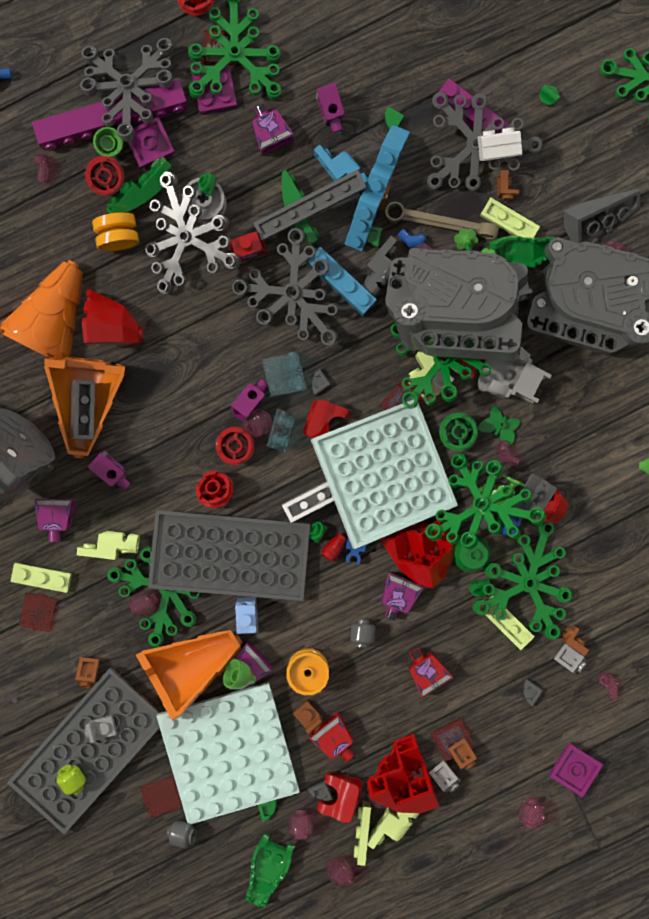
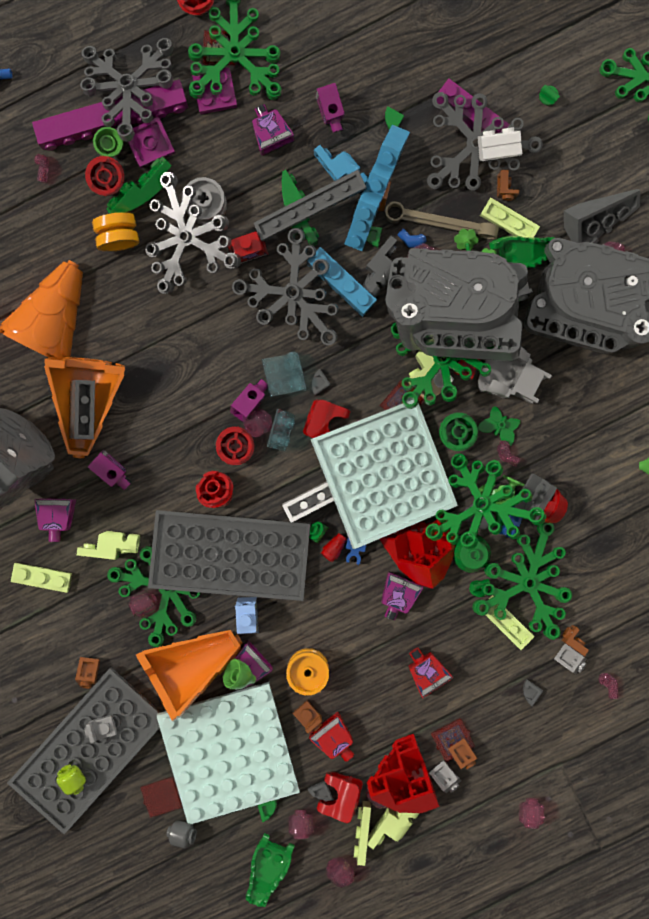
clear red piece [19,593,57,632] -> none
red brick [82,290,144,347] -> none
green plate [198,173,218,196] -> none
dark grey head [350,620,376,648] -> none
magenta plate [549,743,603,797] -> none

